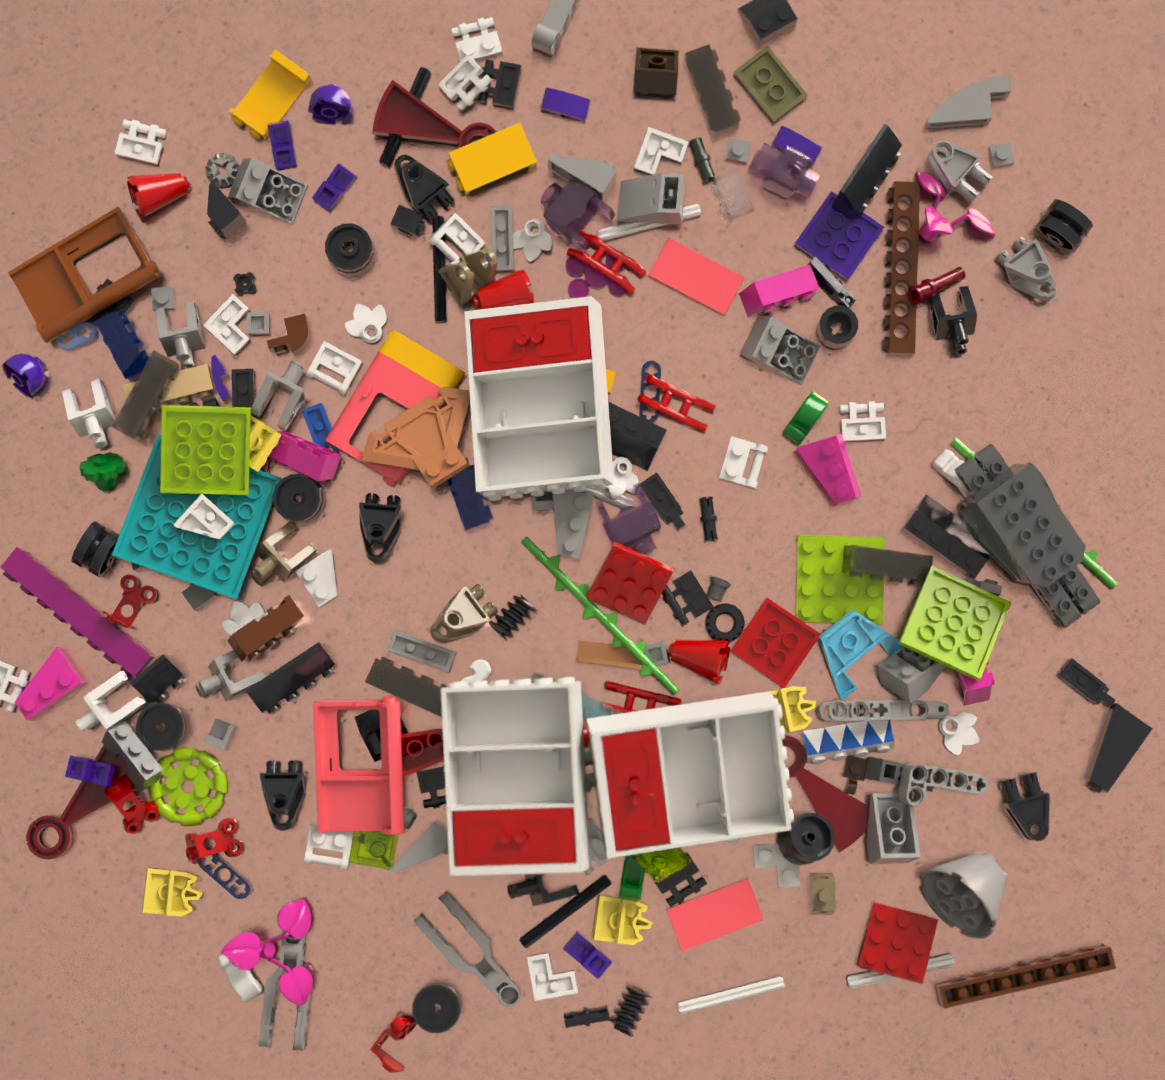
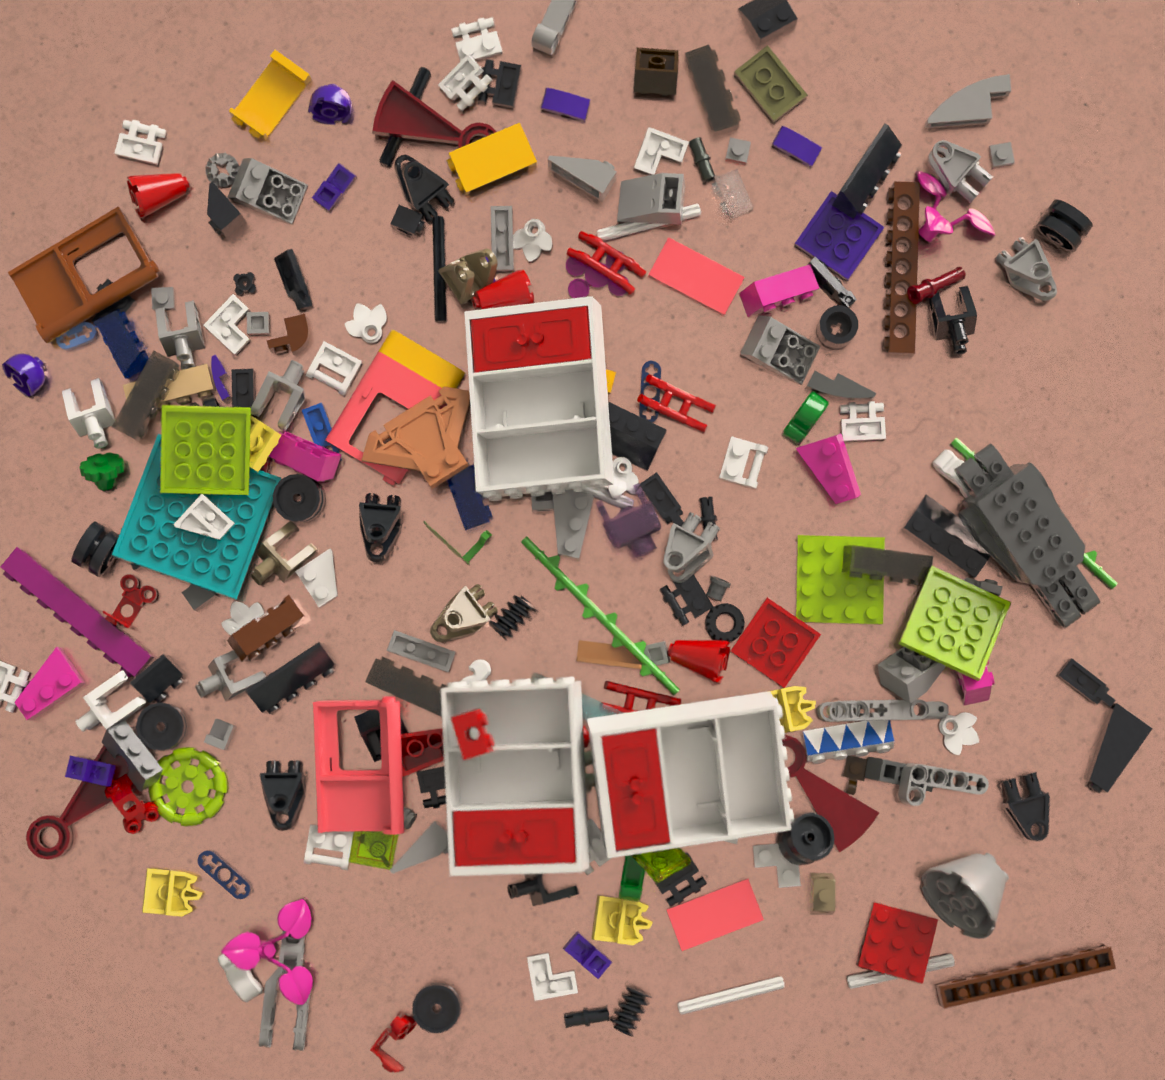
red piece [185,818,243,864] -> none
dark purple slope [268,120,297,169] -> none
black wheel [325,223,374,275] -> none
light grey piece [413,891,521,1007] -> none
white plate [428,213,485,262] -> none
black axle [520,875,611,948] -> none
piece [541,179,616,251] -> none
red plate [586,541,674,624] -> none
clear purple piece [747,143,820,198] -> none
medium azure wing [819,609,904,700] -> none
light grey slope [866,793,920,864] -> none
none -> black hinge [274,249,312,310]
none -> bright green piece [423,521,492,565]
none -> red brick [450,708,495,760]
none -> light grey piece [664,512,720,583]
none -> dark grey slope [805,371,876,401]

